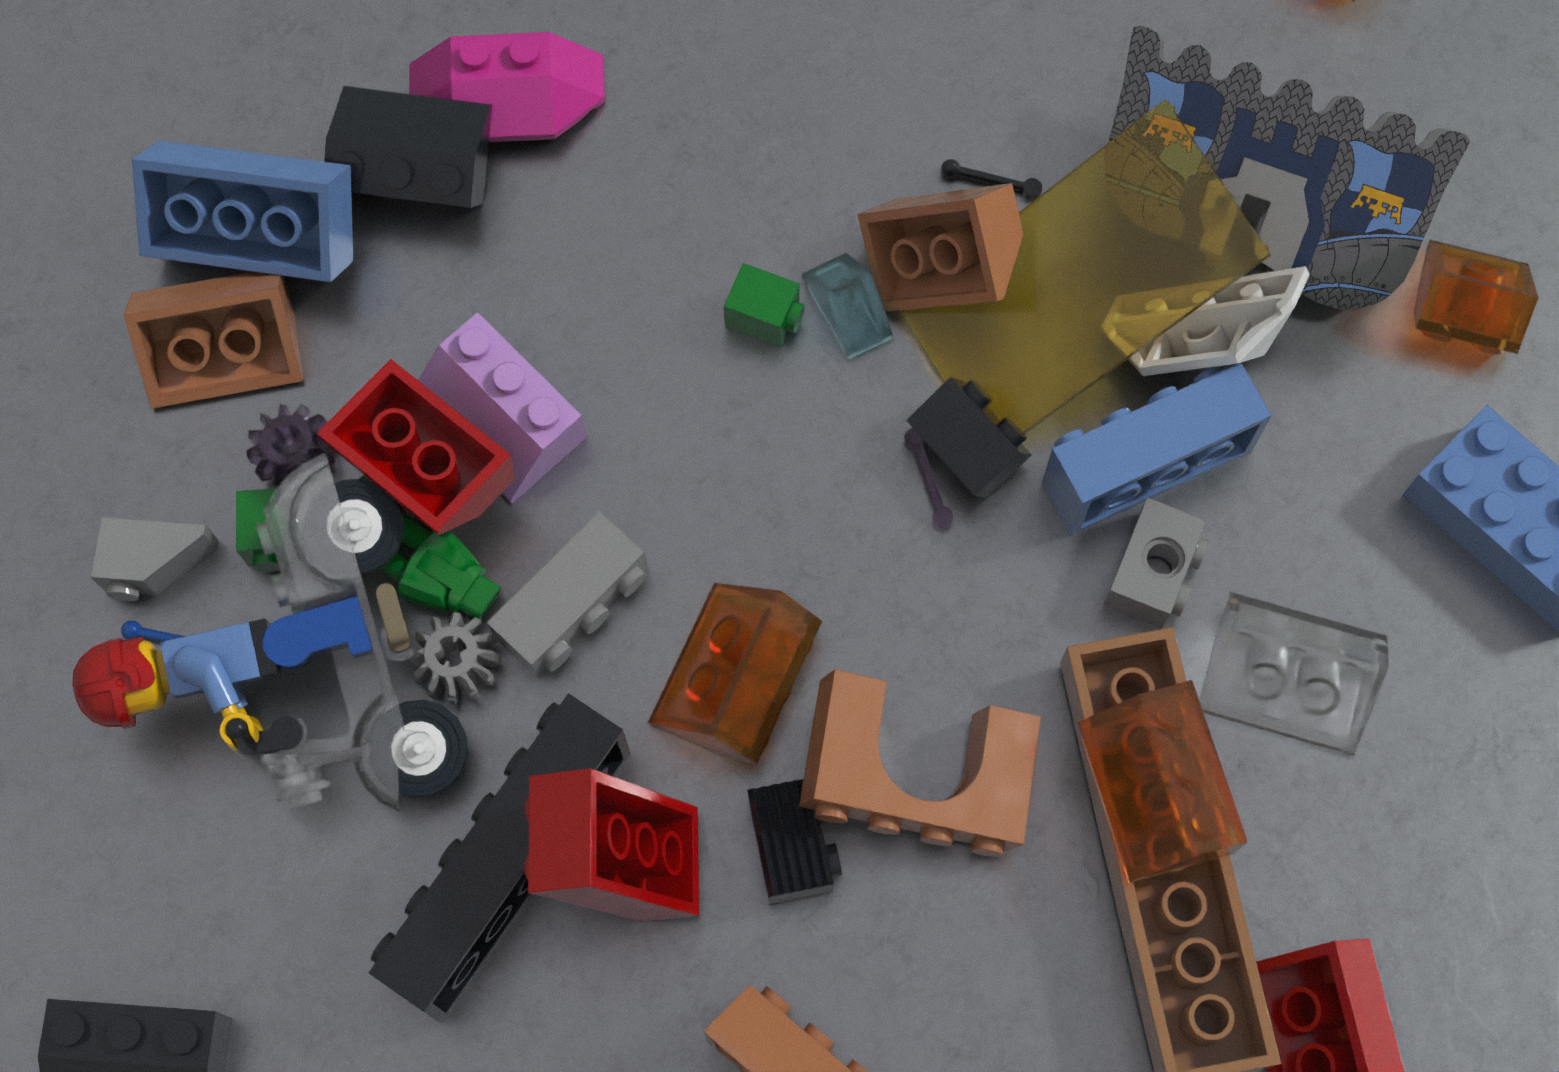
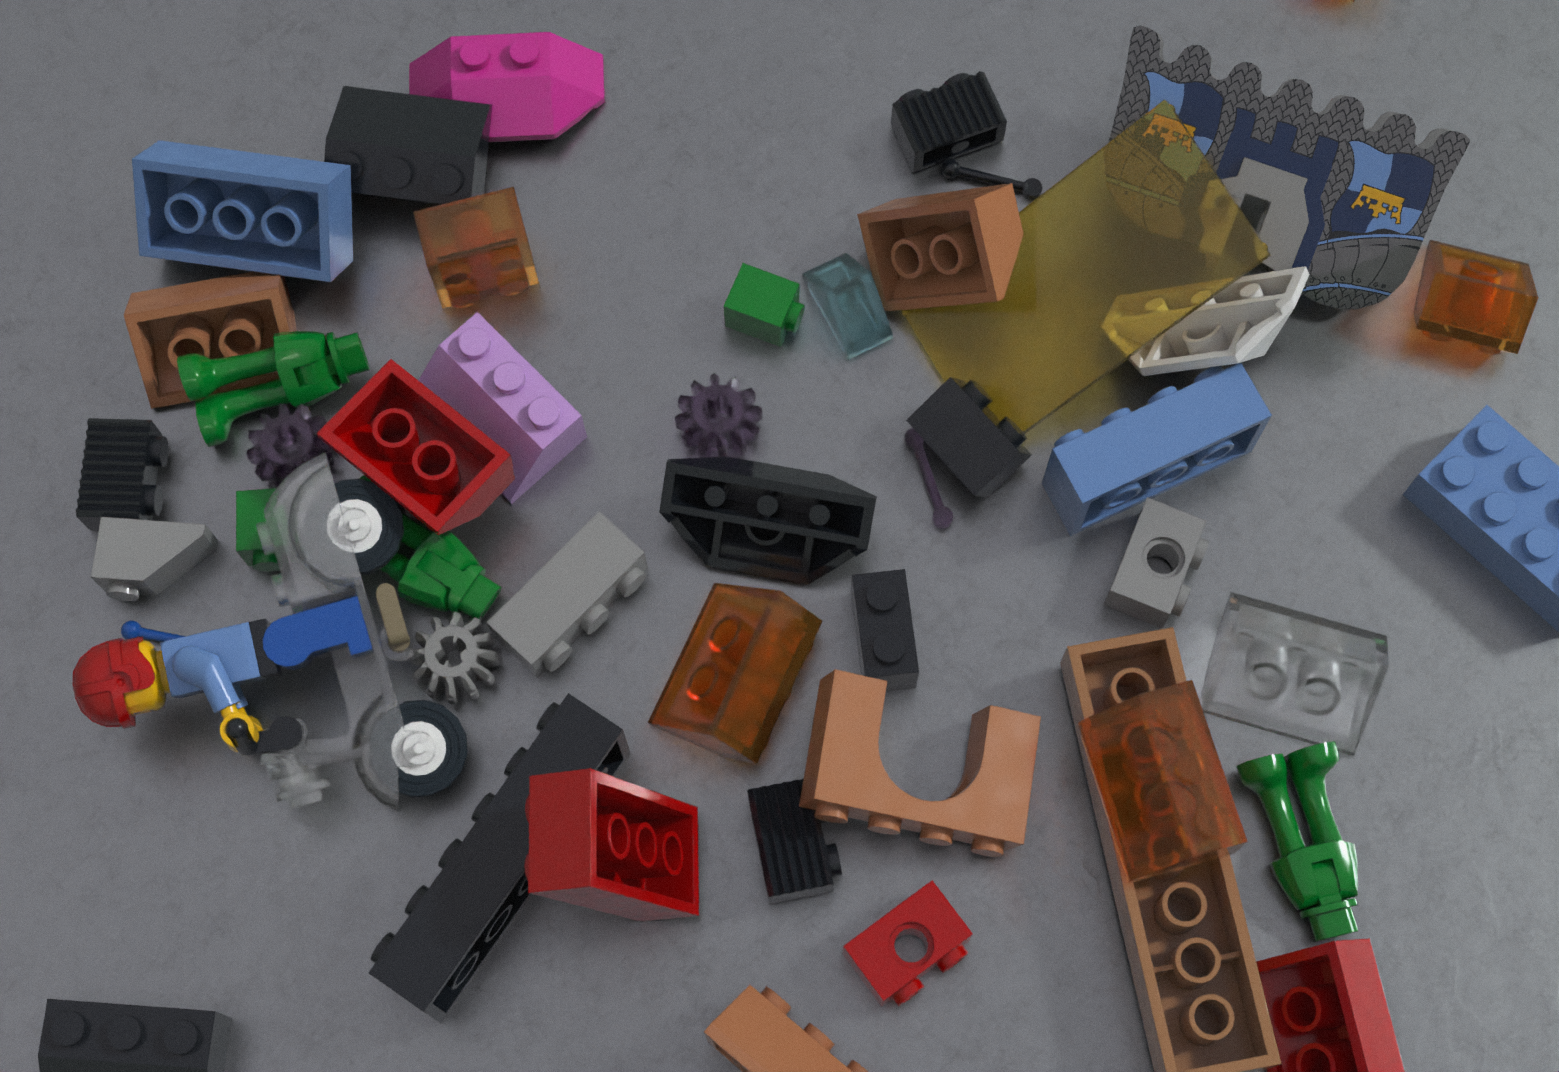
none -> black brick [76,418,169,531]
none -> green piece [177,331,370,447]
none -> clear orange brick [413,187,540,309]
none -> black wedge [659,456,877,584]
none -> clear purple gear [675,373,763,458]
none -> red brick [842,880,973,1007]
none -> black brick [851,569,919,691]
none -> black brick [891,71,1007,172]
none -> green piece [1236,741,1358,941]

